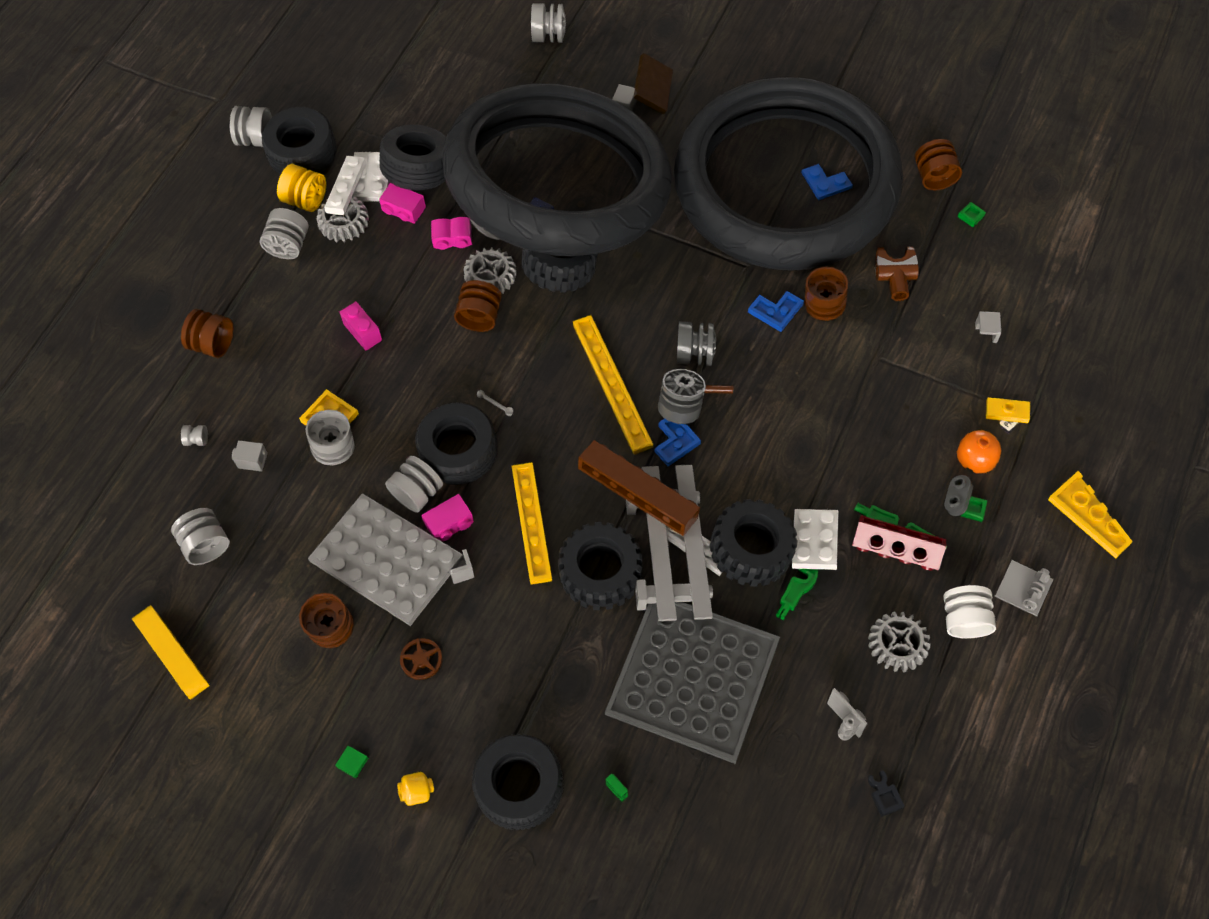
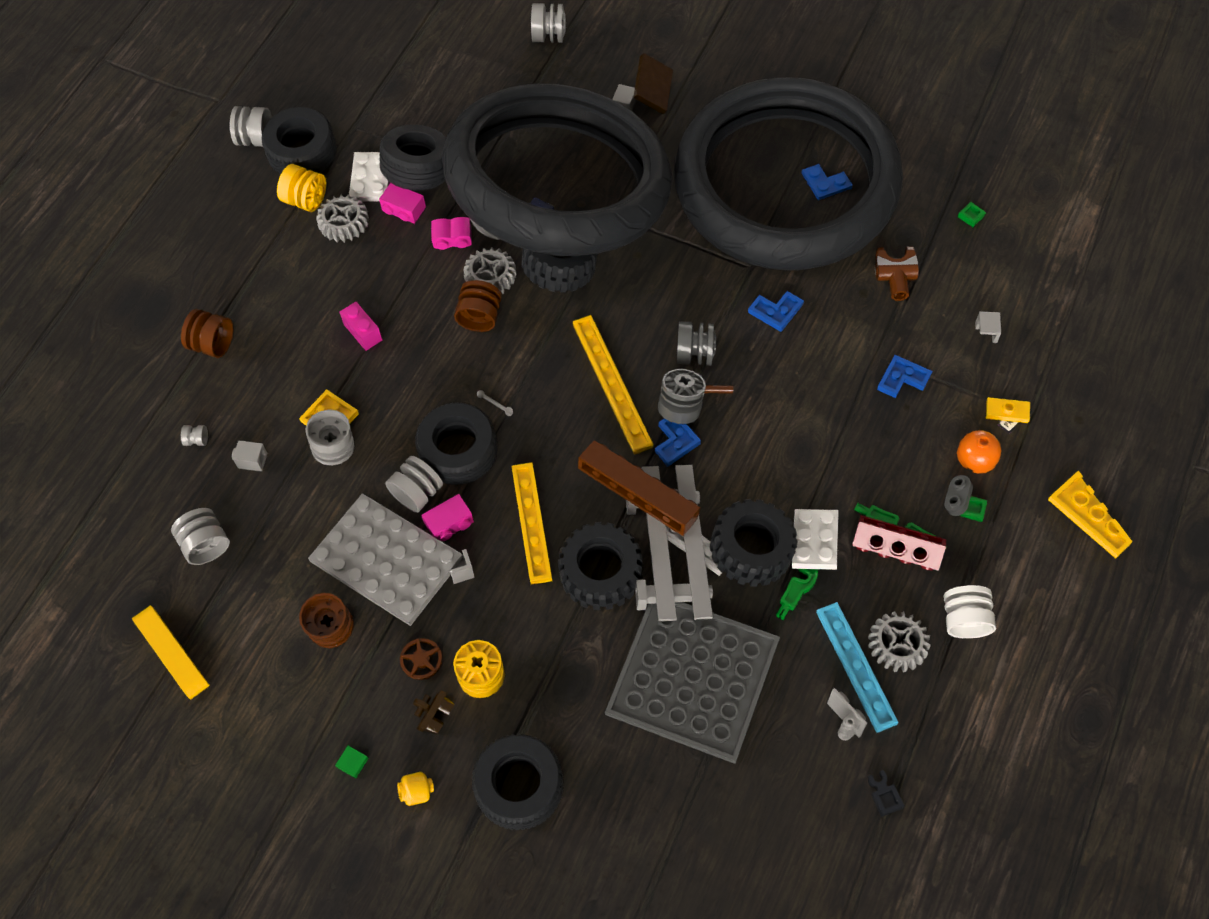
light grey wheel [259,208,309,259] -> none
white plate [324,156,366,215] -> none
green tile [605,774,628,802] -> none
reddish brown wheel [805,267,848,321] -> none
reddish brown wheel [914,139,962,190] -> none
light grey hinge [995,560,1053,616] -> none
none -> dark brown hips [413,690,454,734]
none -> yellow wheel [453,640,505,698]
none -> medium azure tile [816,602,899,733]
none -> blue plate [877,355,933,398]

